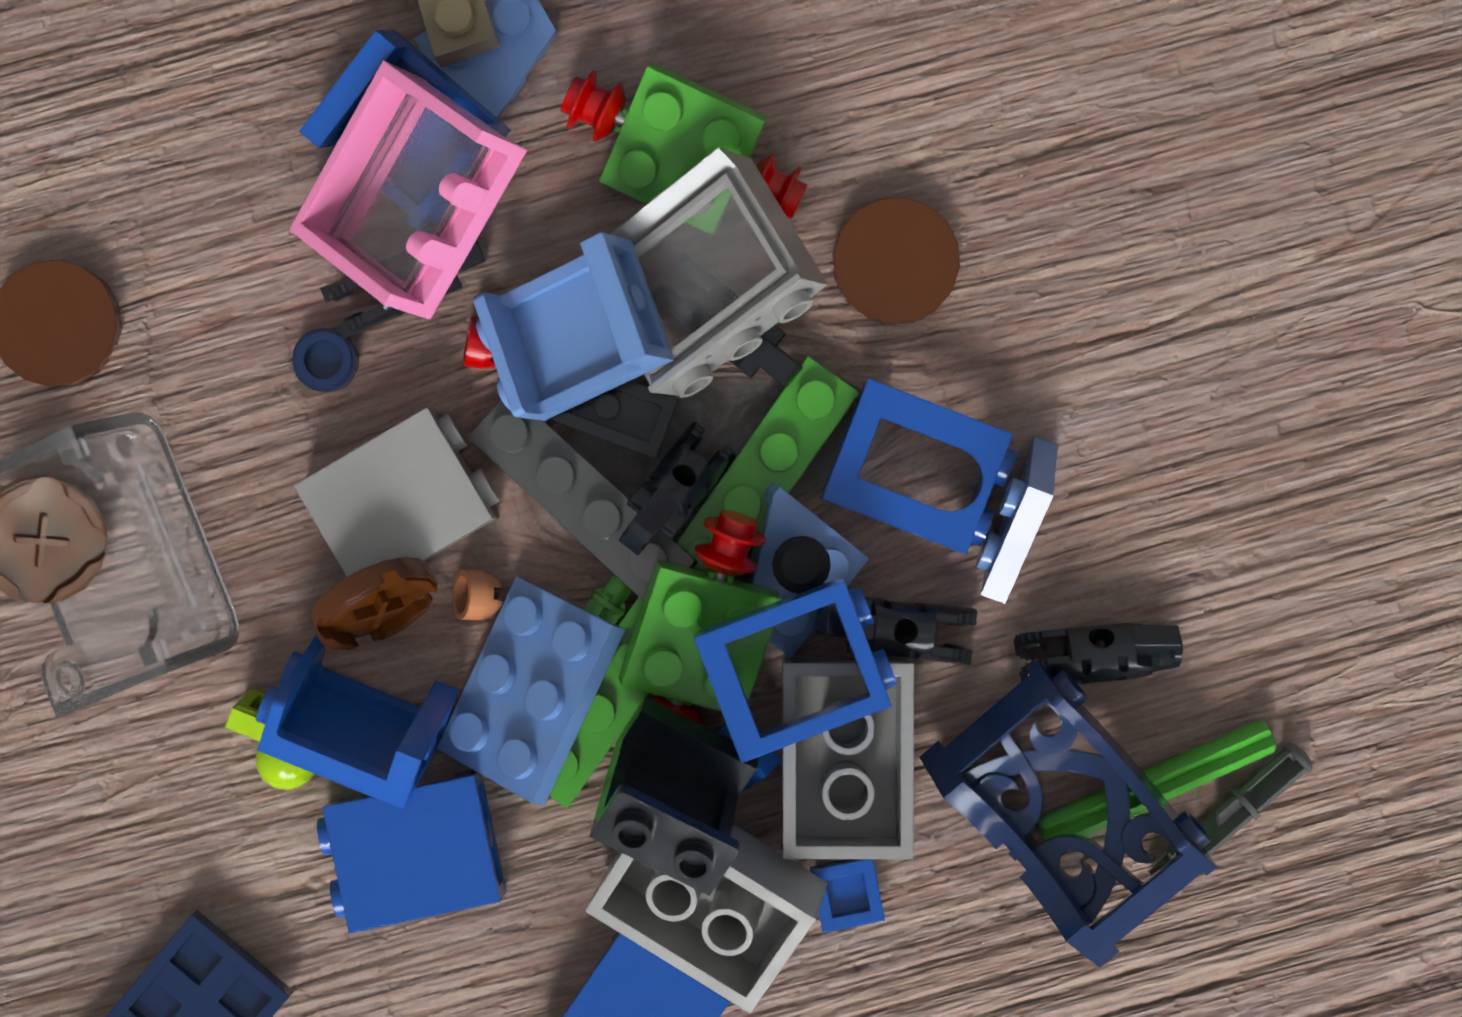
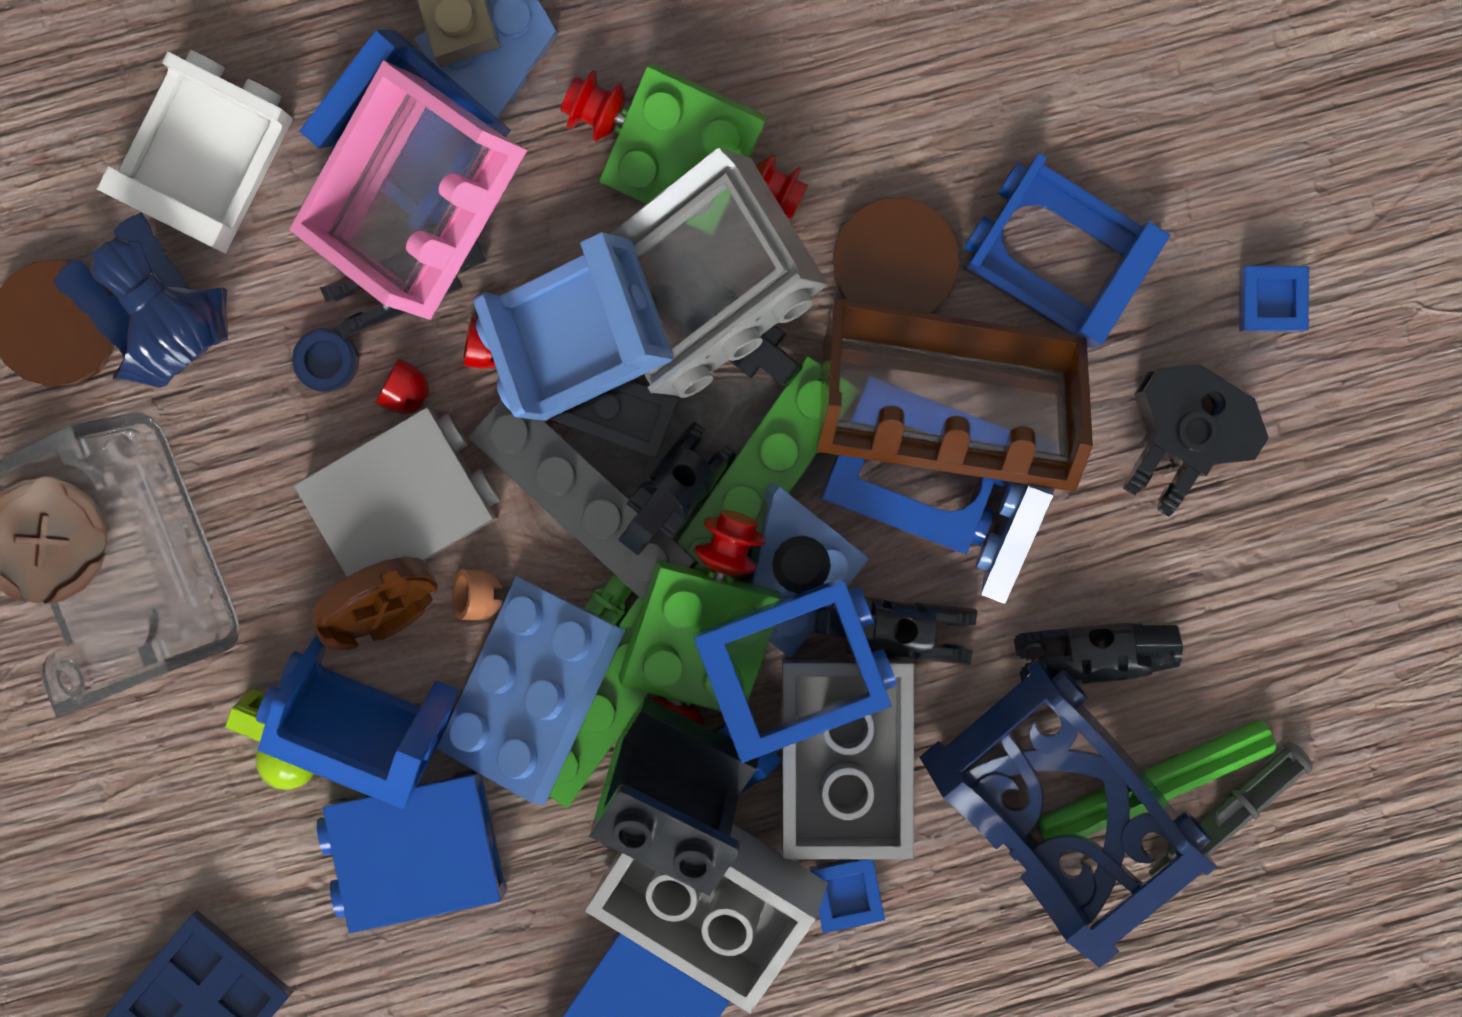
none -> dark blue piece [53,212,228,388]
none -> white panel [97,50,293,254]
none -> red hinge [375,358,429,415]
none -> window [817,298,1093,492]
none -> blue panel [963,153,1171,349]
none -> black hinge [1123,364,1269,517]
none -> blue plate [1239,266,1309,332]

